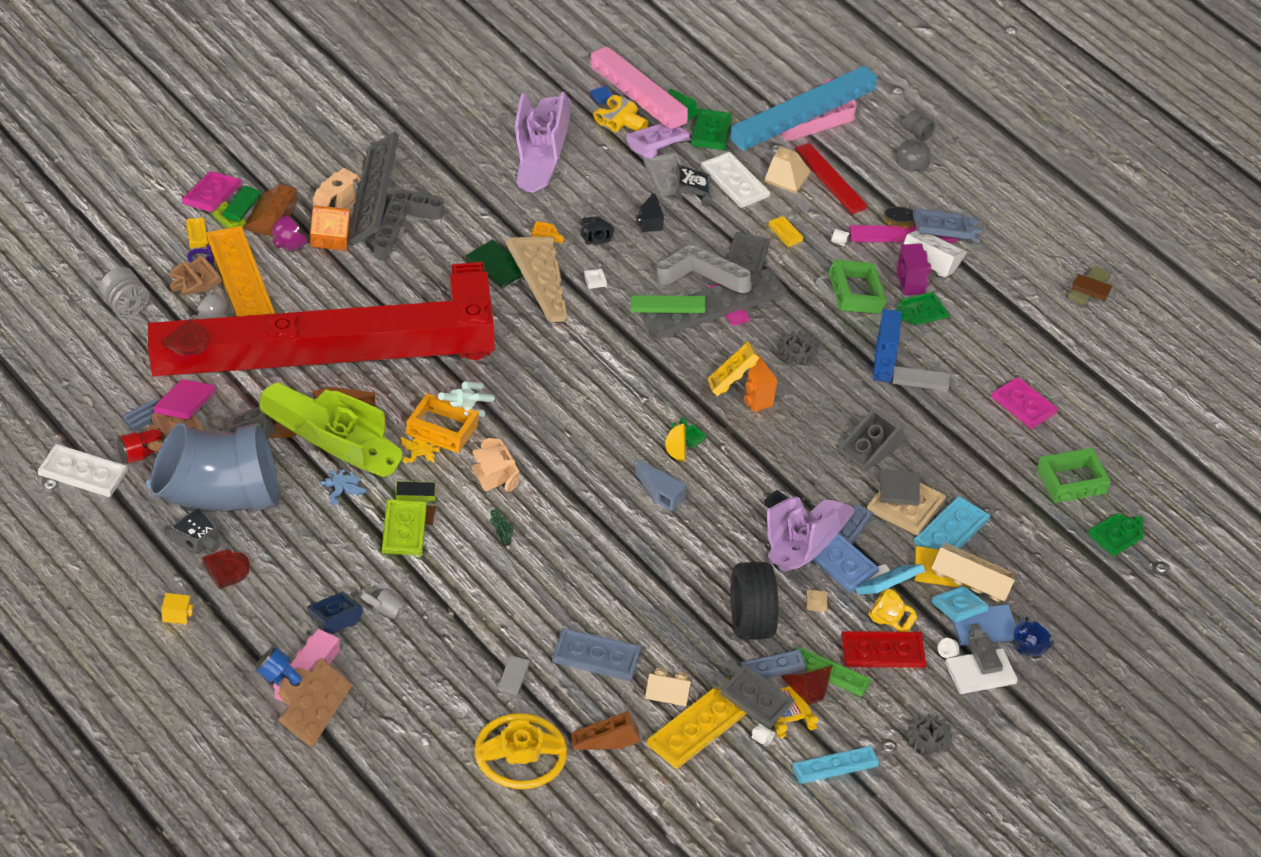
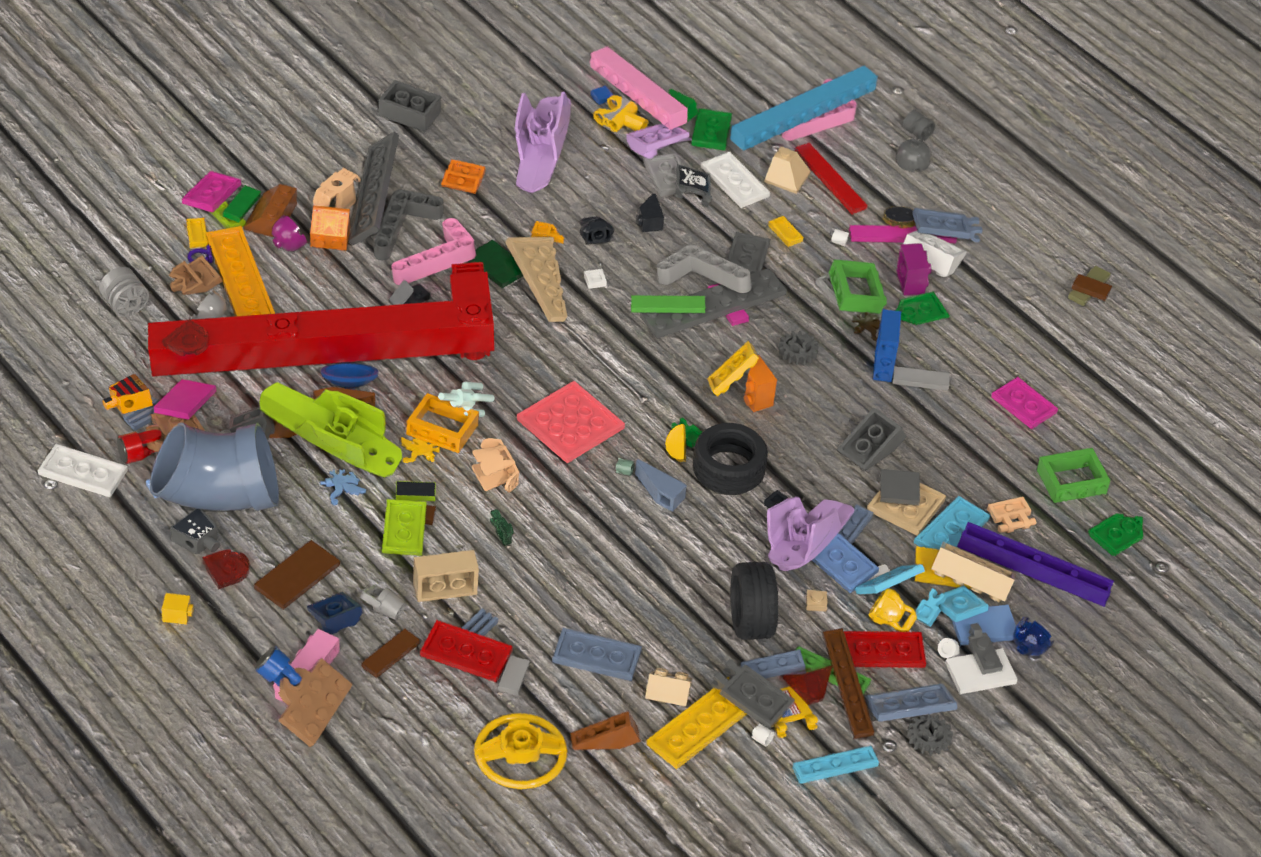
none -> torso [102,374,153,414]
none -> reddish brown tile [254,540,340,610]
none -> blue dish [321,363,378,390]
none -> reddish brown tile [362,629,420,679]
none -> dark grey brick [379,80,441,132]
none -> slope [389,280,430,305]
none -> bright pink beam [391,218,476,285]
none -> tan brick [413,550,479,602]
none -> red plate [420,620,513,682]
none -> orange slope [441,159,486,194]
none -> sand blue tile [462,608,498,636]
none -> coral plate [517,381,625,463]
none -> sand green hose [616,458,635,476]
none -> black tyre [693,423,768,495]
none -> reddish brown tile [822,628,874,739]
none -> dark brown piece [852,312,881,342]
none -> sand blue tile [865,684,957,722]
none -> medium azure plate [915,588,947,627]
none -> dark purple tile [957,522,1114,607]
none -> light nougat plate [987,497,1036,533]

